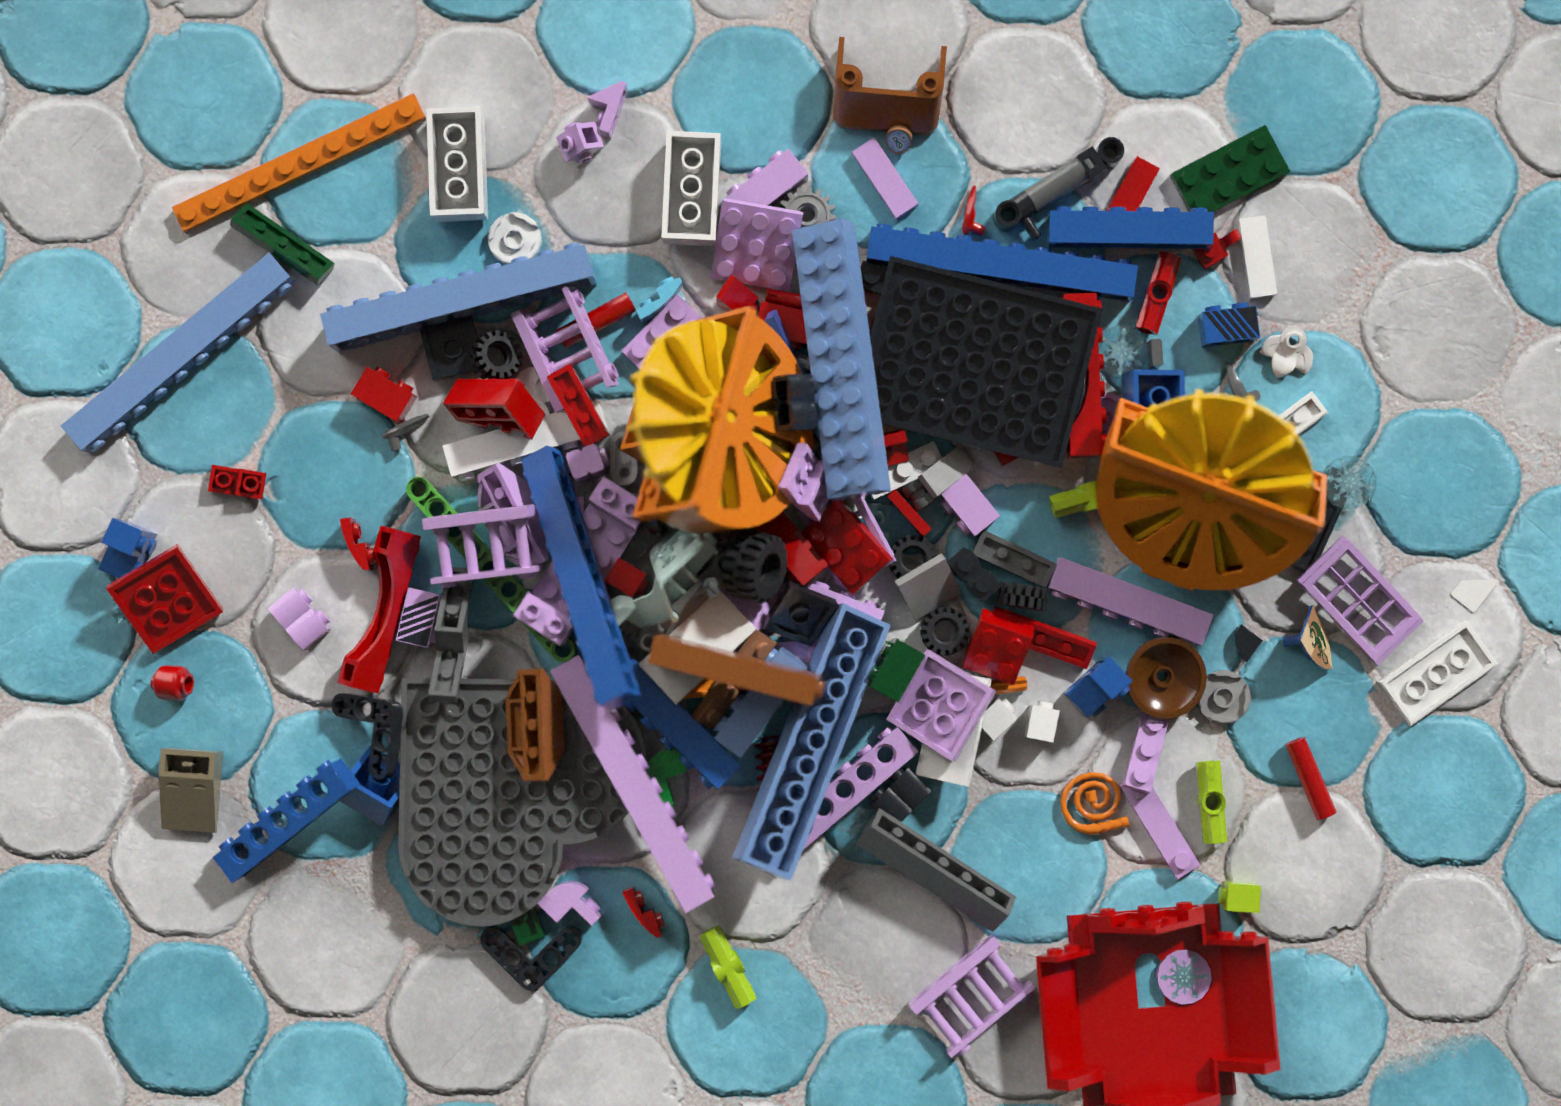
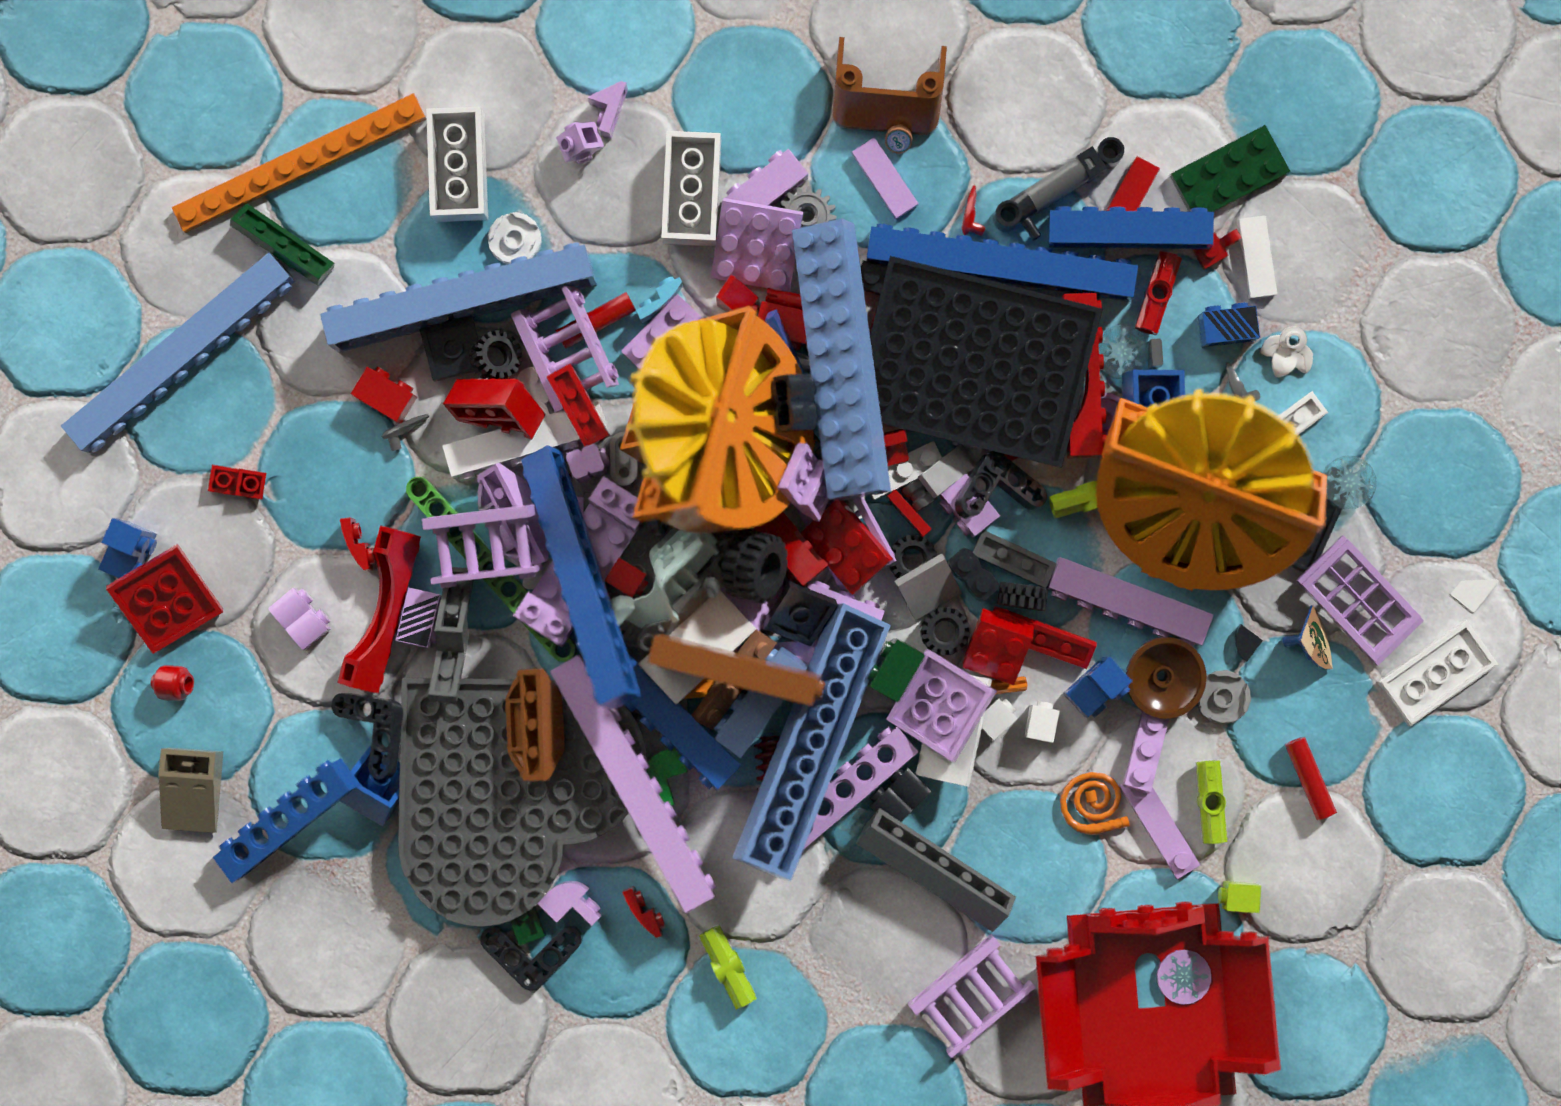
none -> black beam [955,451,1047,519]

